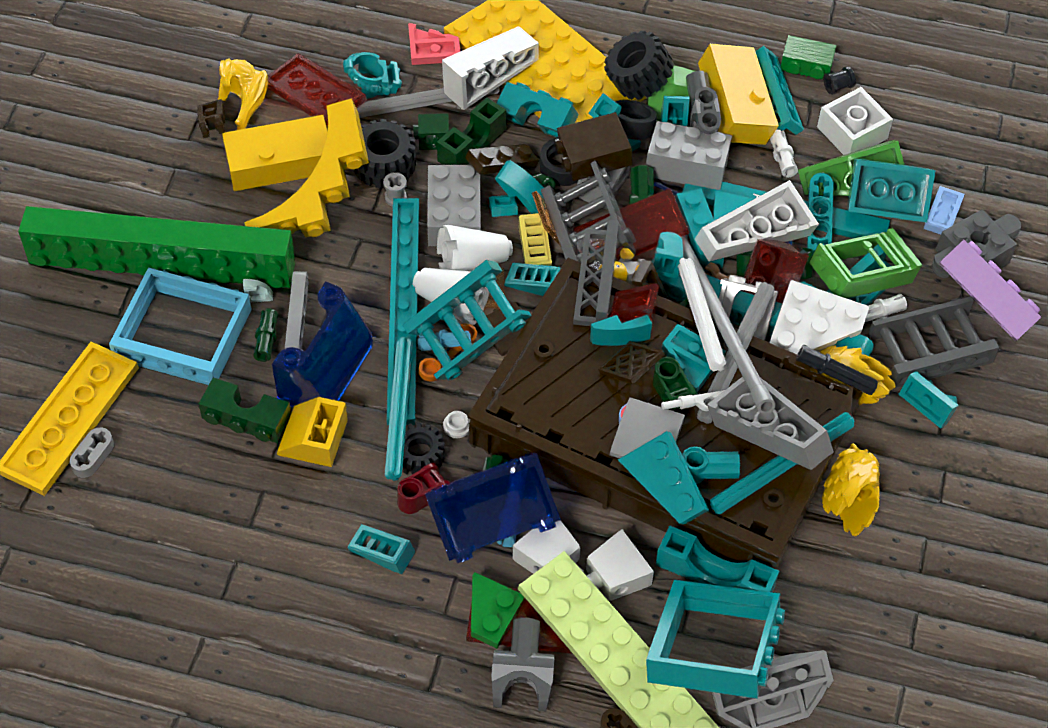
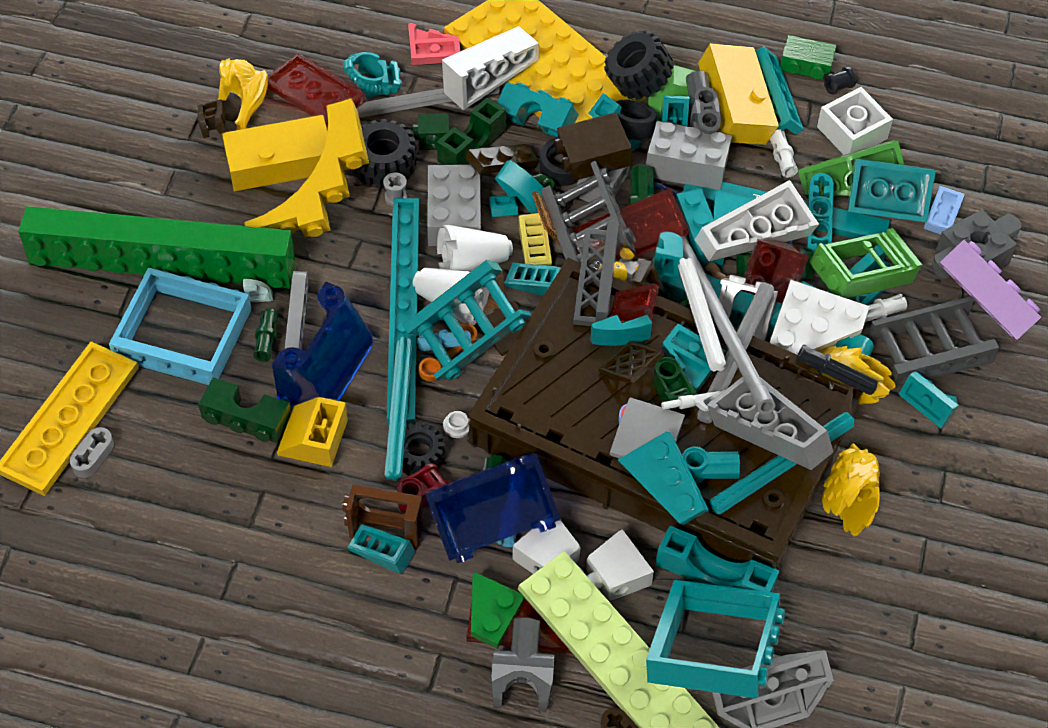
none -> reddish brown panel [342,484,423,550]

